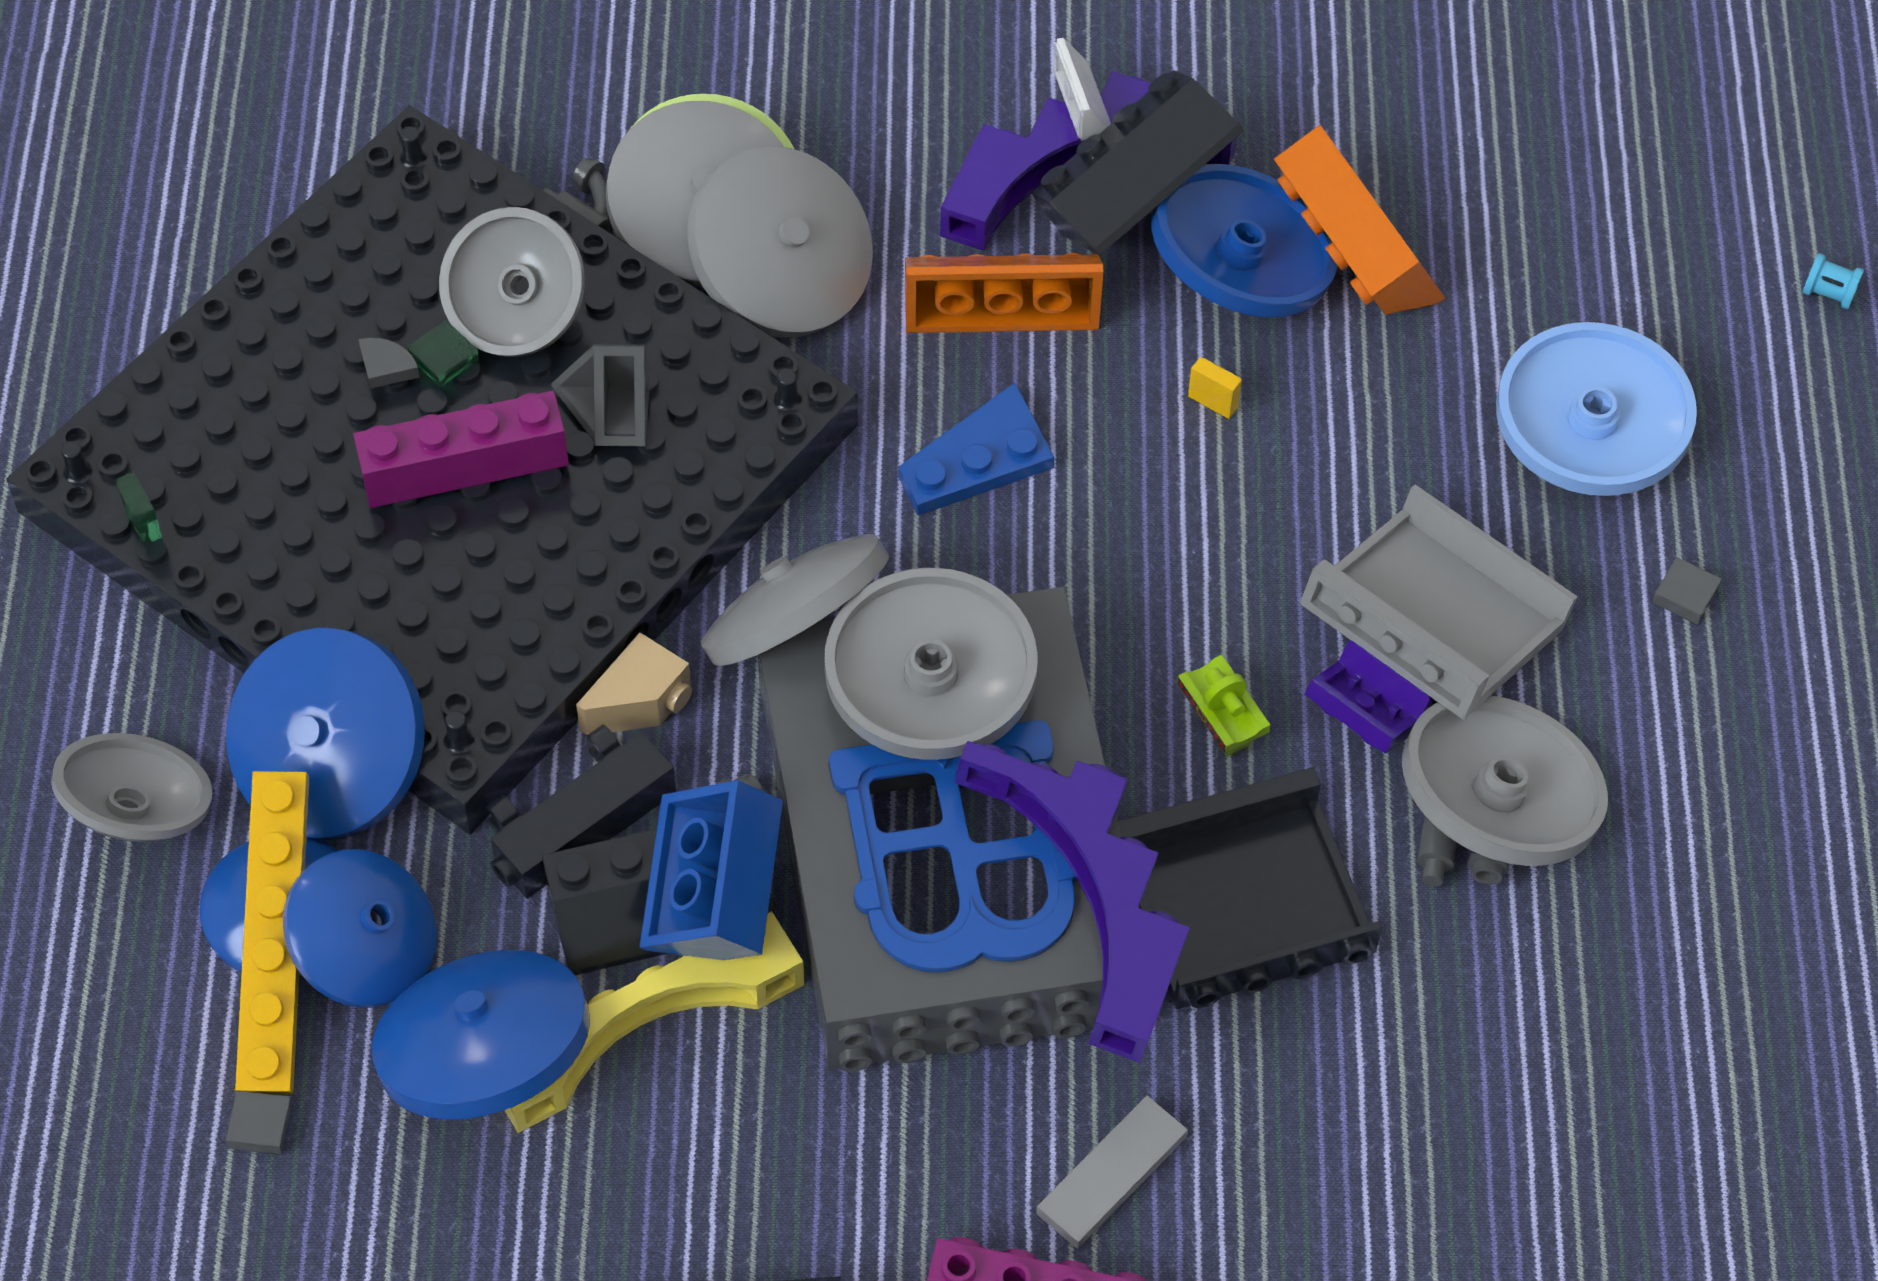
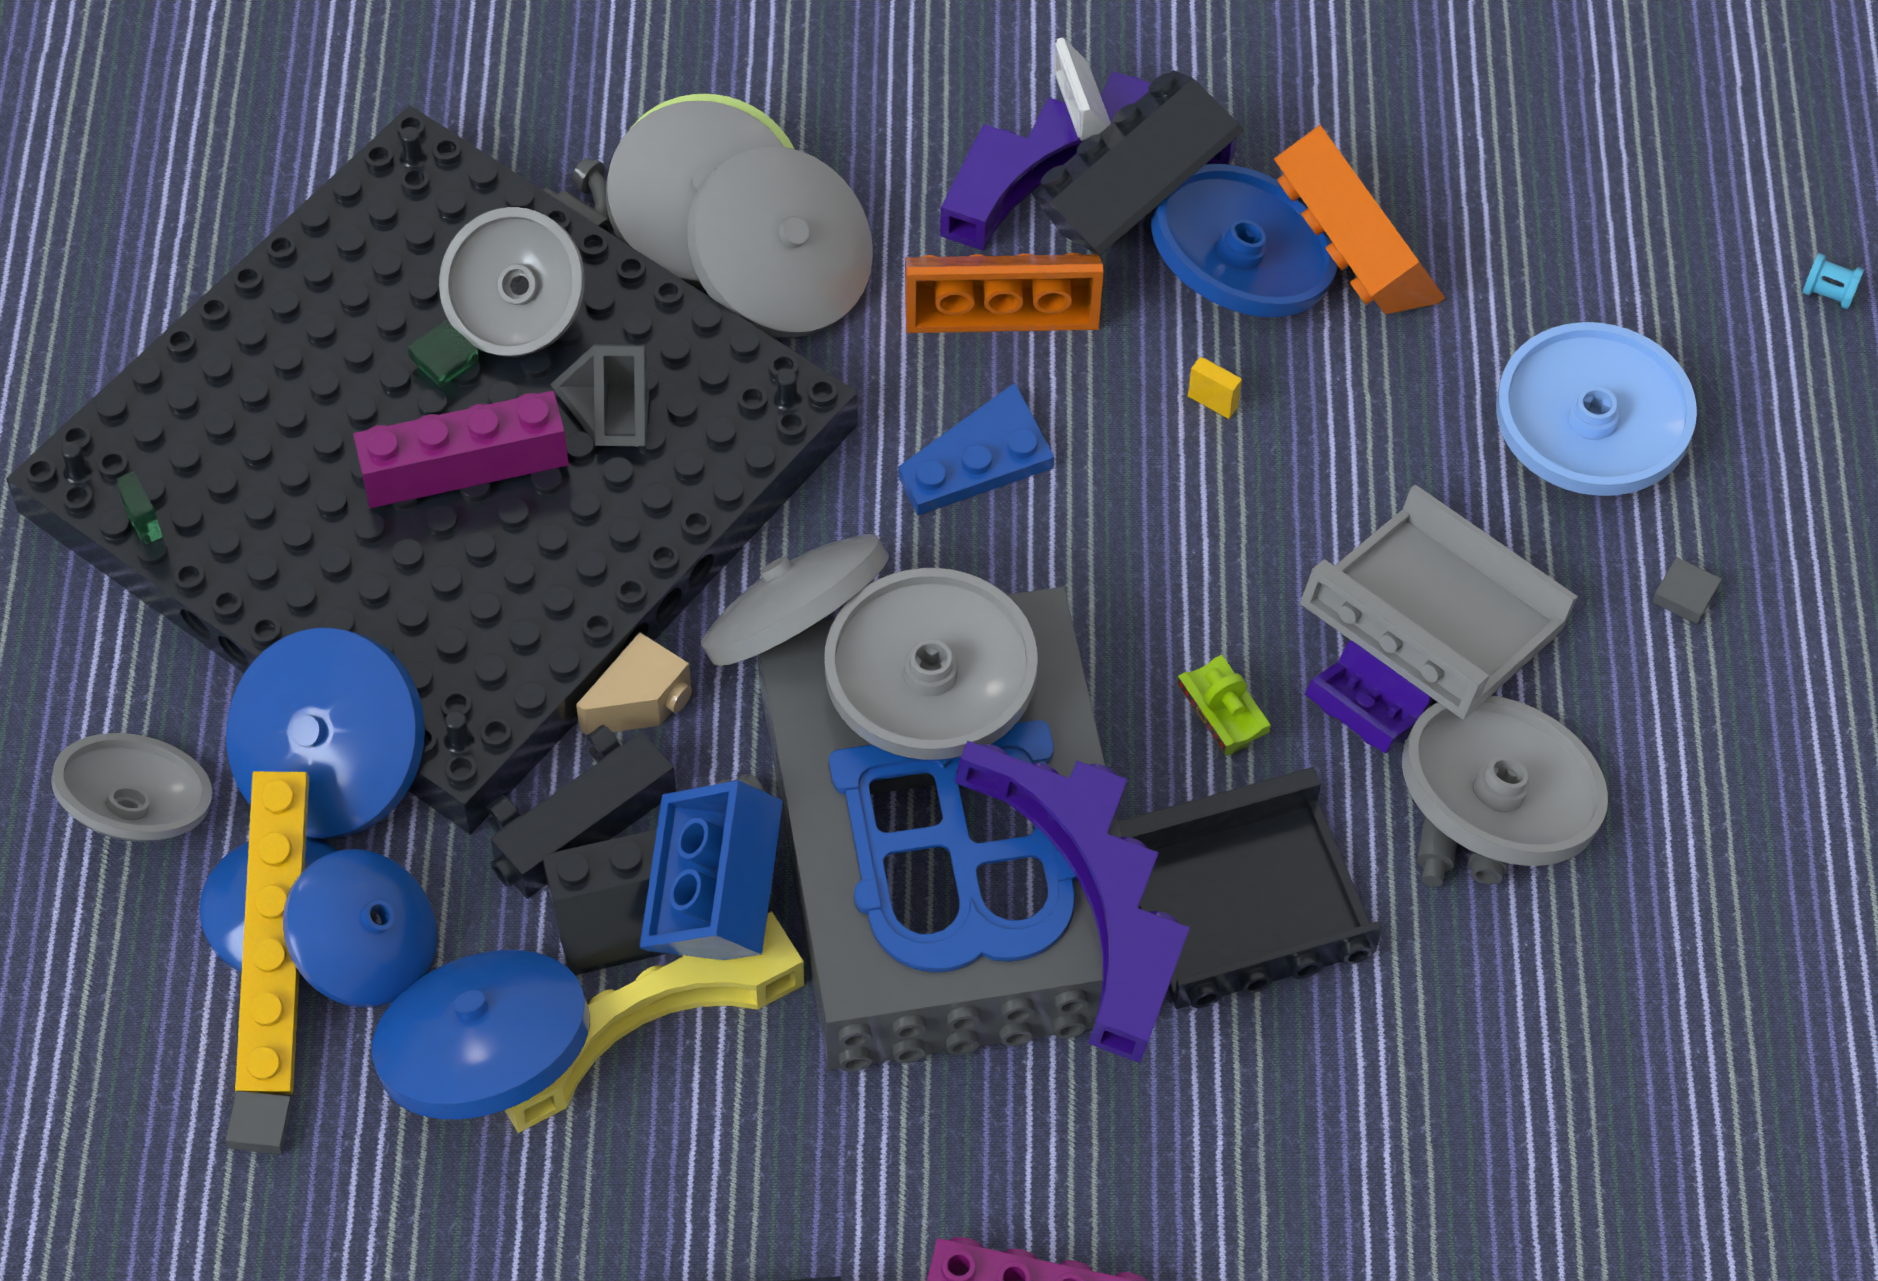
dark grey tile [358,338,420,388] -> none
light grey tile [1036,1096,1188,1249] -> none

